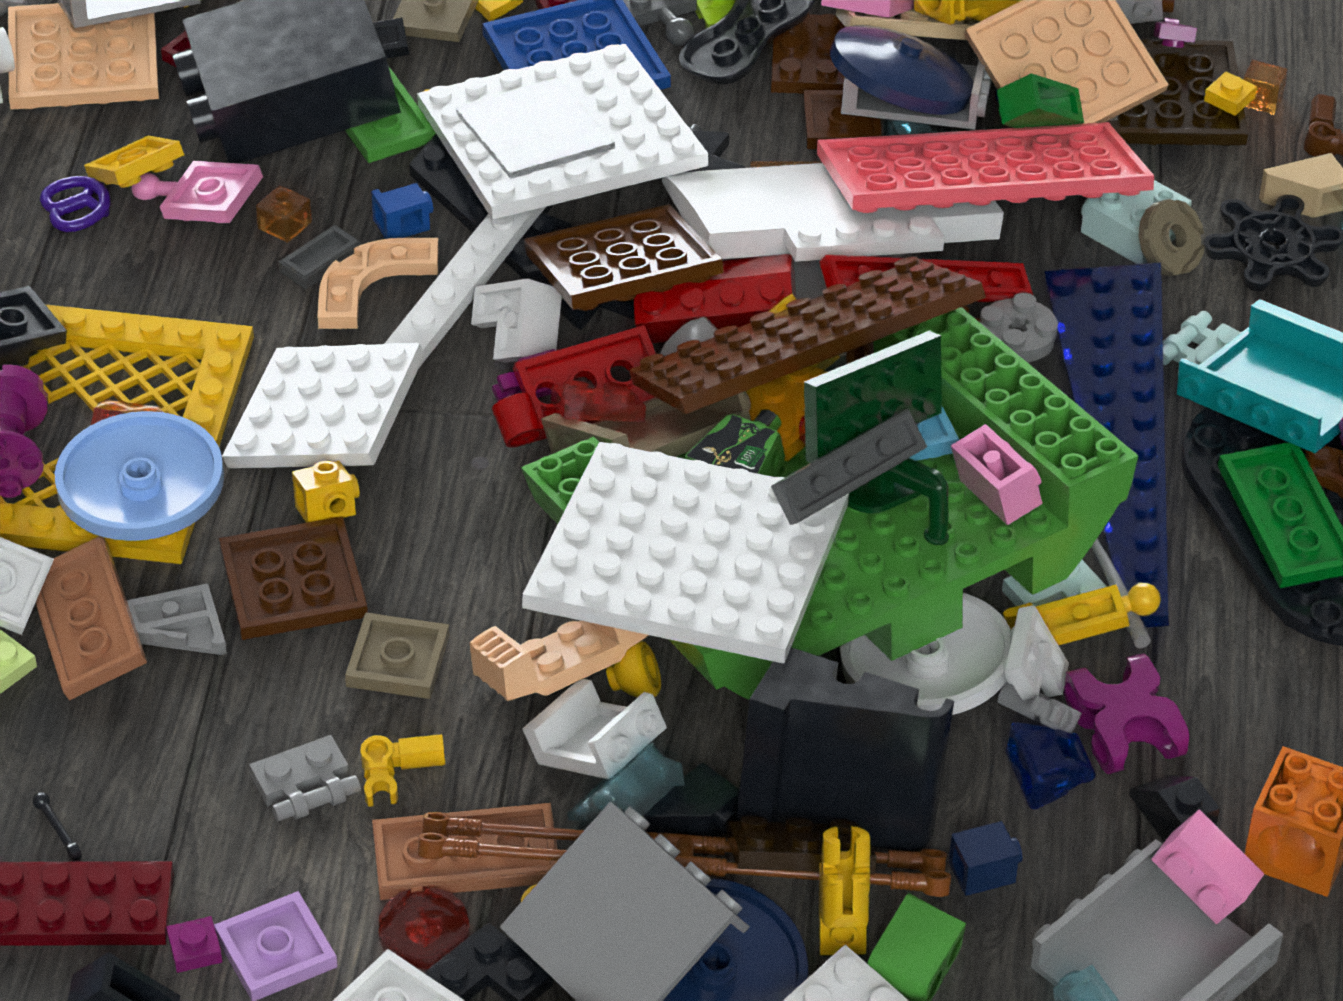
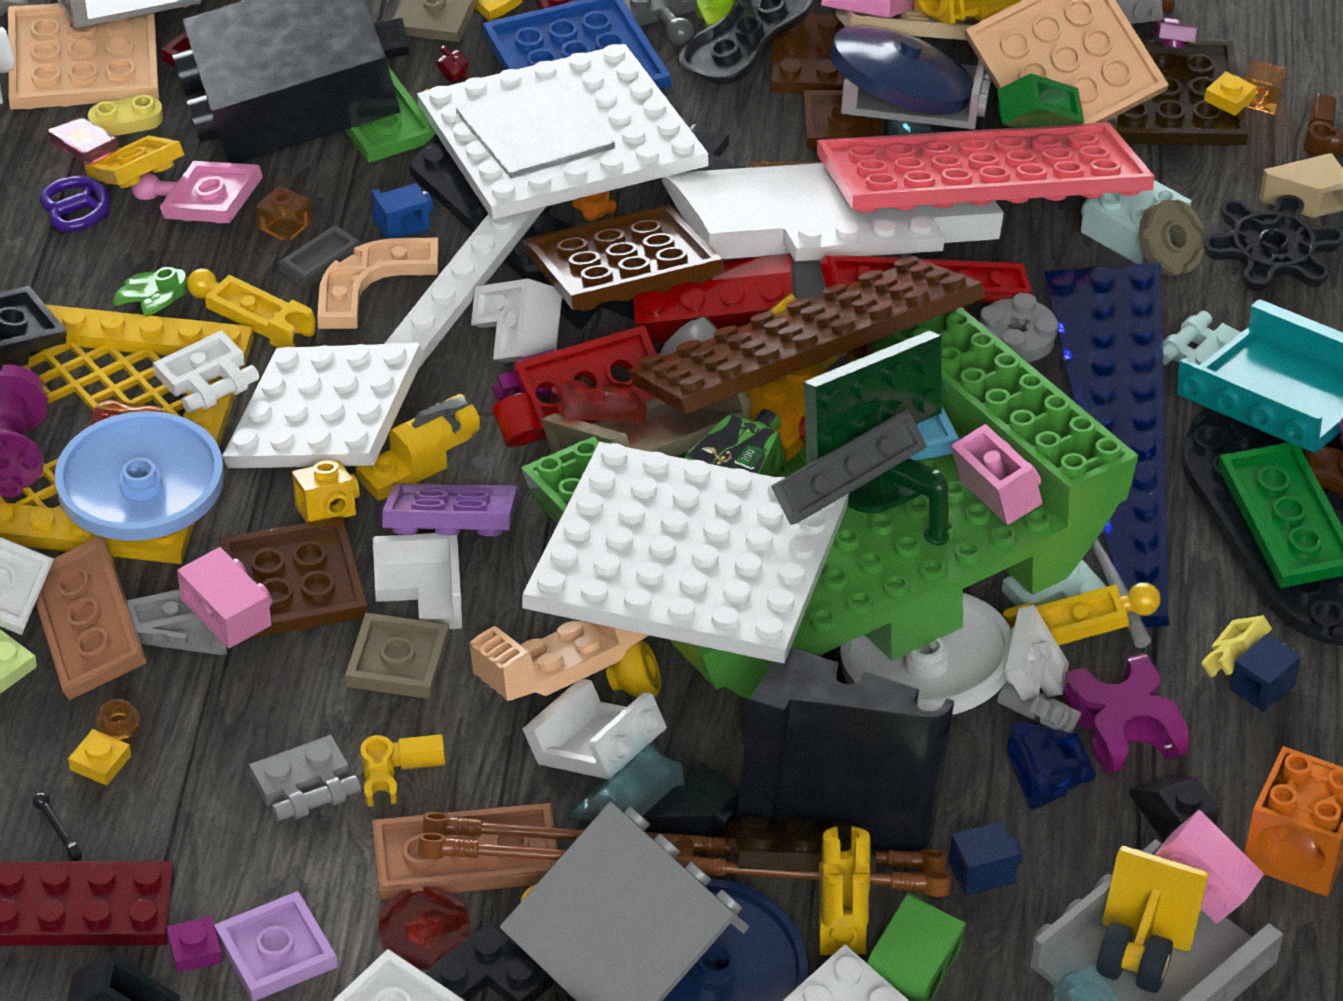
none -> clear pink tile [48,116,120,164]
none -> yellow plate [68,729,131,786]
none -> light yellow plate [88,94,163,137]
none -> clear orange plate [96,699,140,740]
none -> bright green plate [113,267,188,317]
none -> white plate [153,330,259,413]
none -> bright pink brick [177,547,272,649]
none -> yellow plate [187,268,315,348]
none -> yellow plate [356,394,480,502]
none -> white panel [373,533,462,629]
none -> medium lavender plate [382,483,517,536]
none -> dark red plate [436,46,470,84]
none -> orange plate [572,191,617,221]
none -> yellow plate [1096,846,1209,993]
none -> light yellow plate [1202,615,1272,677]
none -> dark blue brick [1230,634,1301,712]

